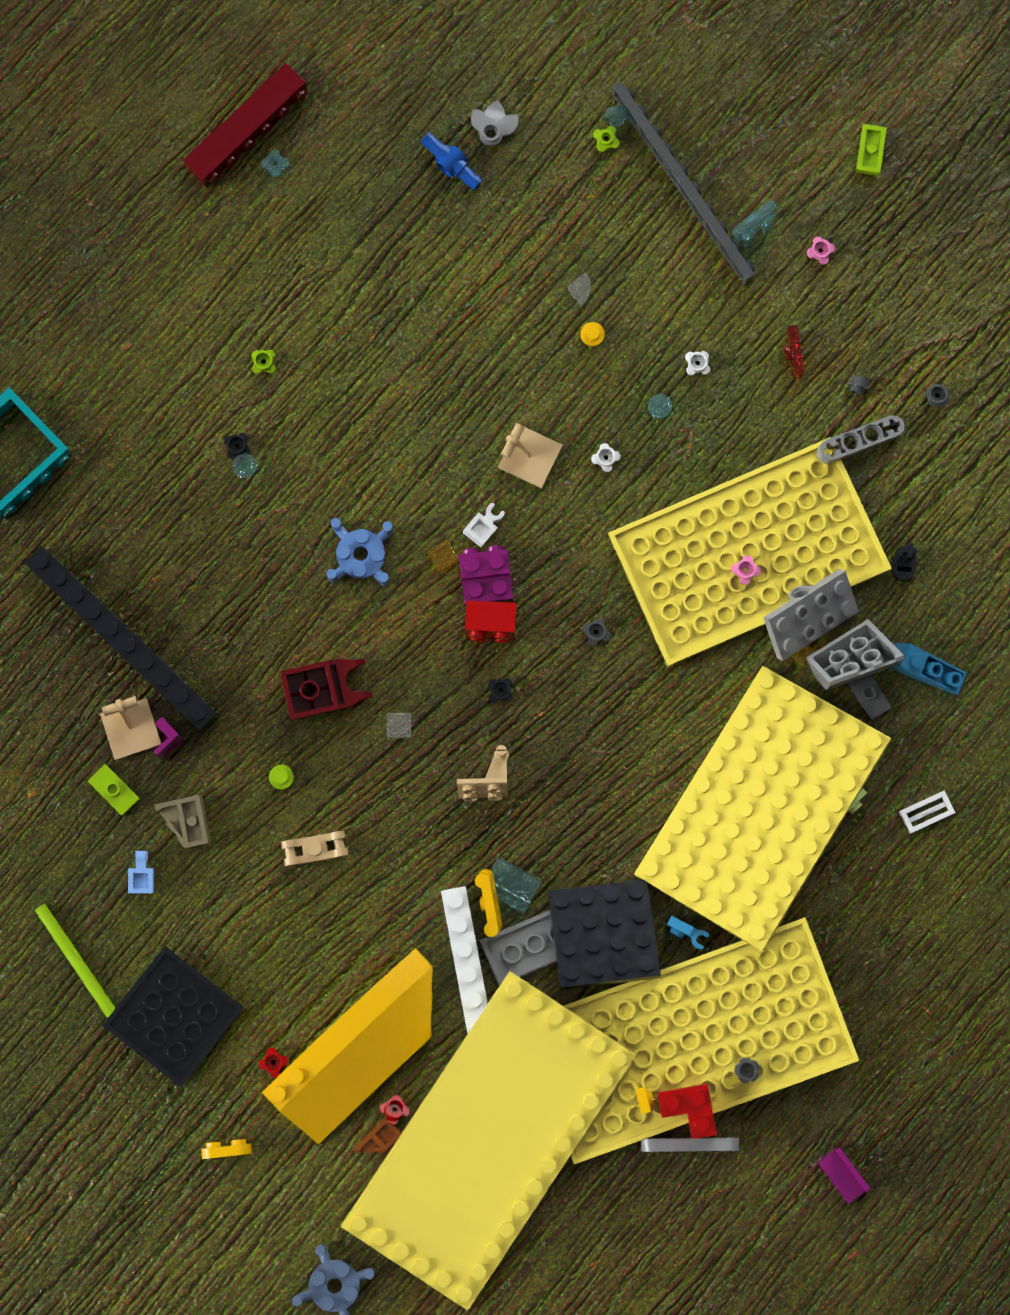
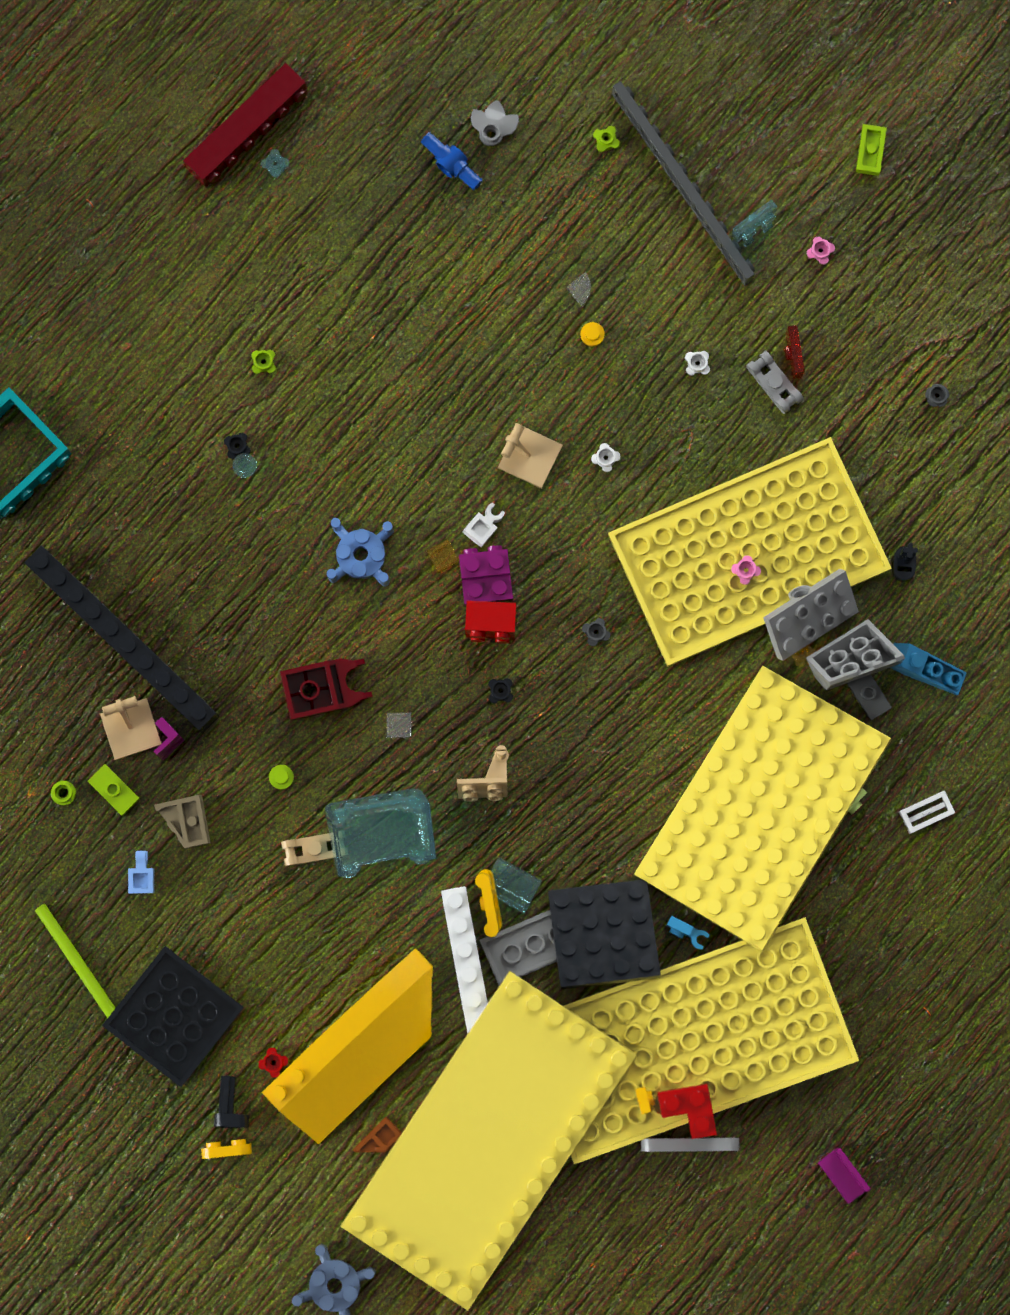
red plate [380,1095,410,1125] -> none
clear light blue plate [604,106,628,126] -> none
clear light blue plate [648,394,672,418] -> none
dark grey plate [735,1058,759,1083] -> none
light grey beam [816,415,905,464] -> none
dark grey plate [847,376,870,395] -> none
none -> lime plate [51,781,76,806]
none -> black piece [214,1076,250,1129]
none -> clear light blue windscreen [325,789,436,878]
none -> light grey plate [746,351,804,414]

